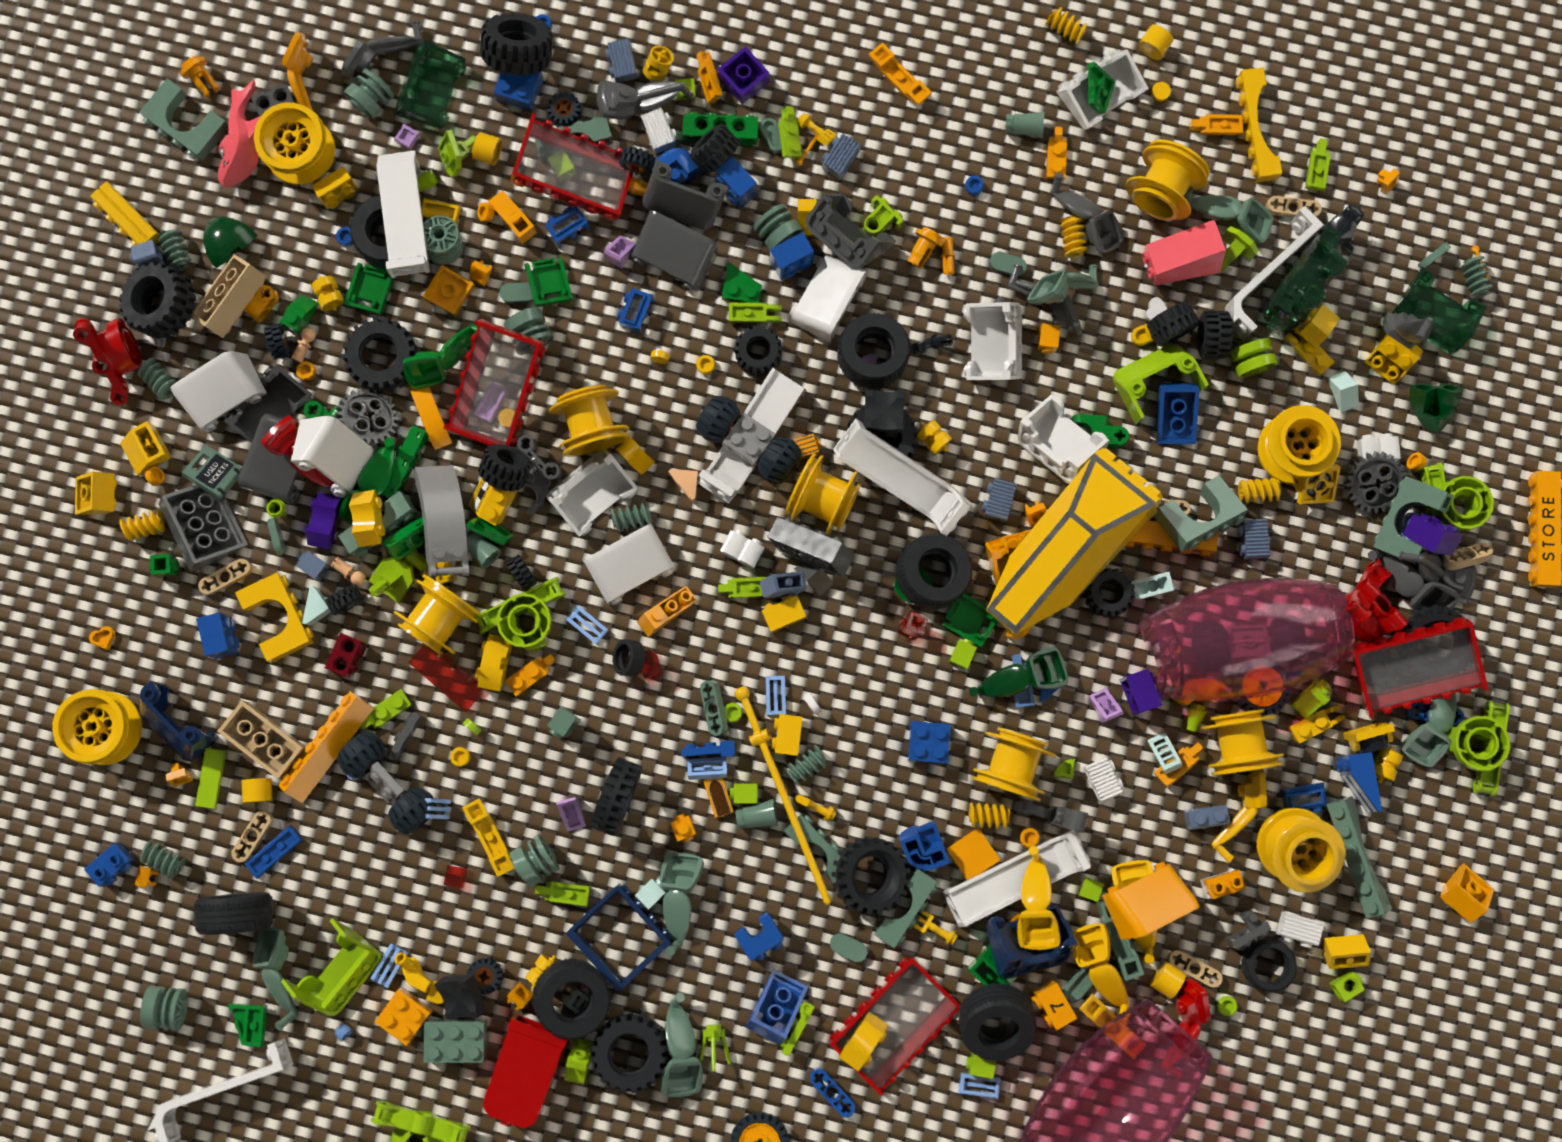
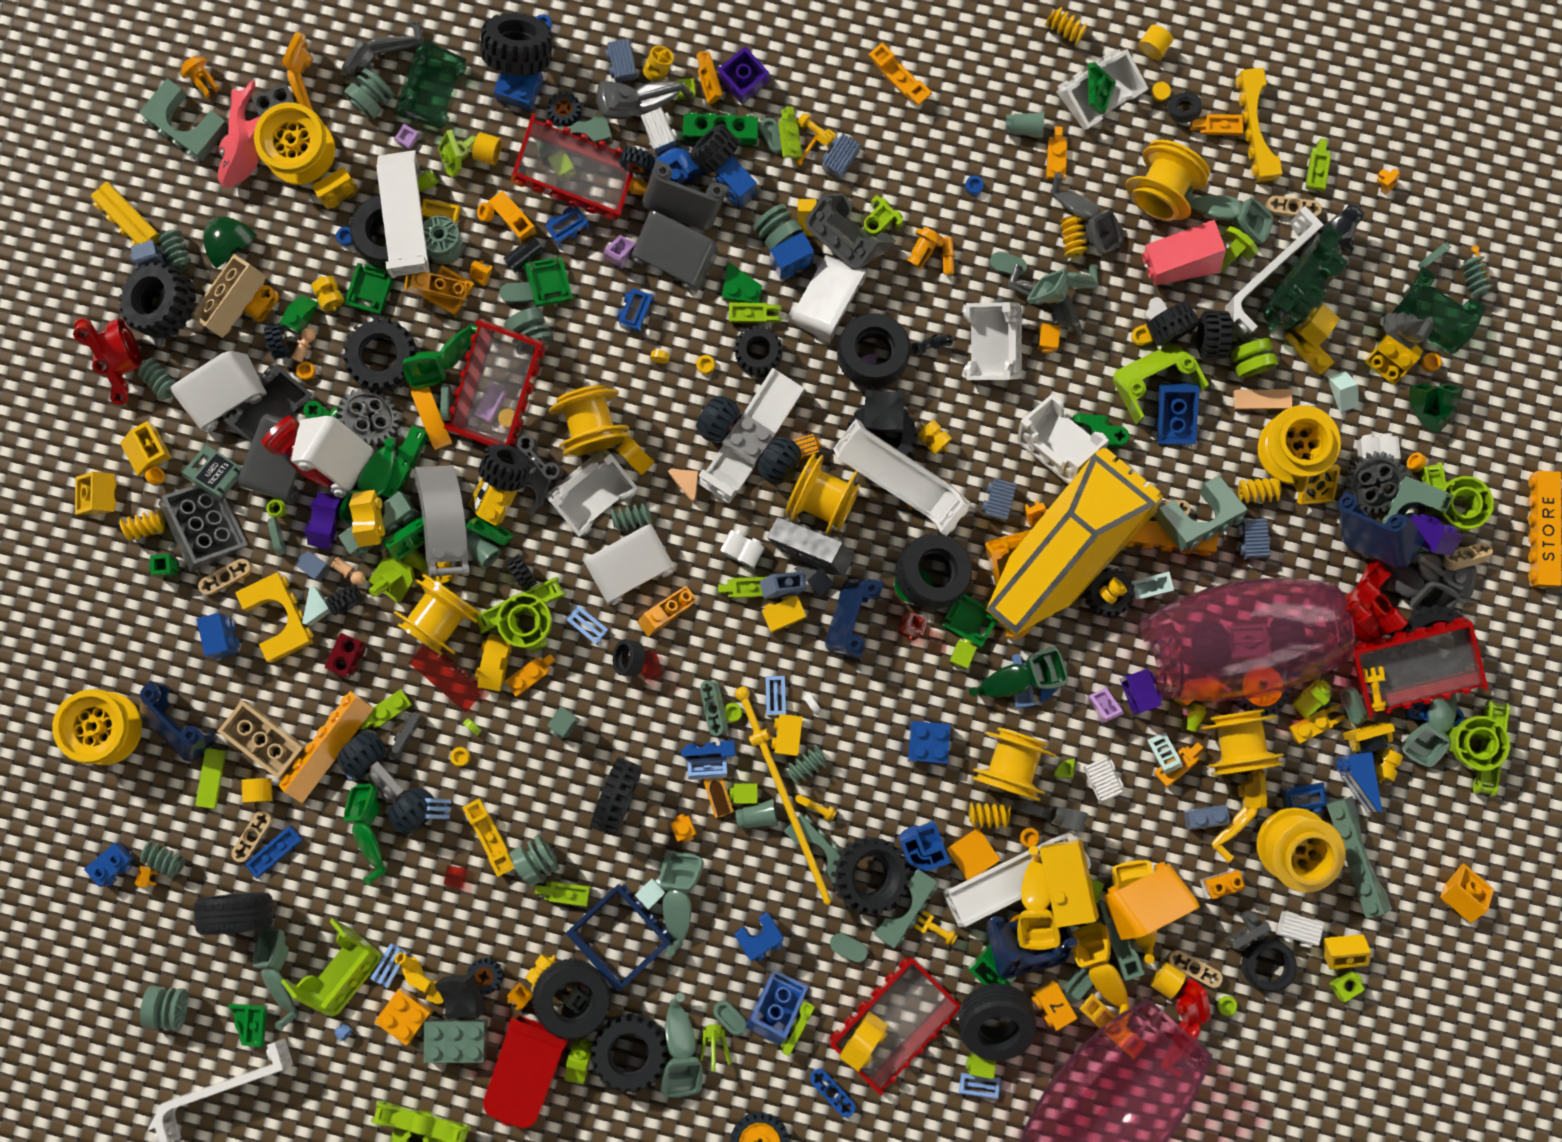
light orange tile [89,626,116,650] -> none
light orange tile [166,762,193,787] -> none
lavender slope [556,797,586,832] -> none
none -> green piece [344,783,386,886]
none -> light orange slope [404,272,468,301]
none -> sand green tile [440,385,452,421]
none -> black pin [503,235,544,273]
none -> sand green tile [713,1000,747,1035]
none -> dark blue windscreen [825,579,884,661]
none -> yellow brick [1039,839,1099,928]
none -> yellow wheel [1099,577,1127,604]
none -> black tyre [1168,92,1202,123]
none -> light nougat tile [1233,389,1292,410]
none -> dark blue windscreen [1338,492,1426,569]
none -> sand green tile [1339,686,1367,725]
none -> yellow hinge [1362,666,1386,711]
none -> light orange tile [1421,353,1442,372]

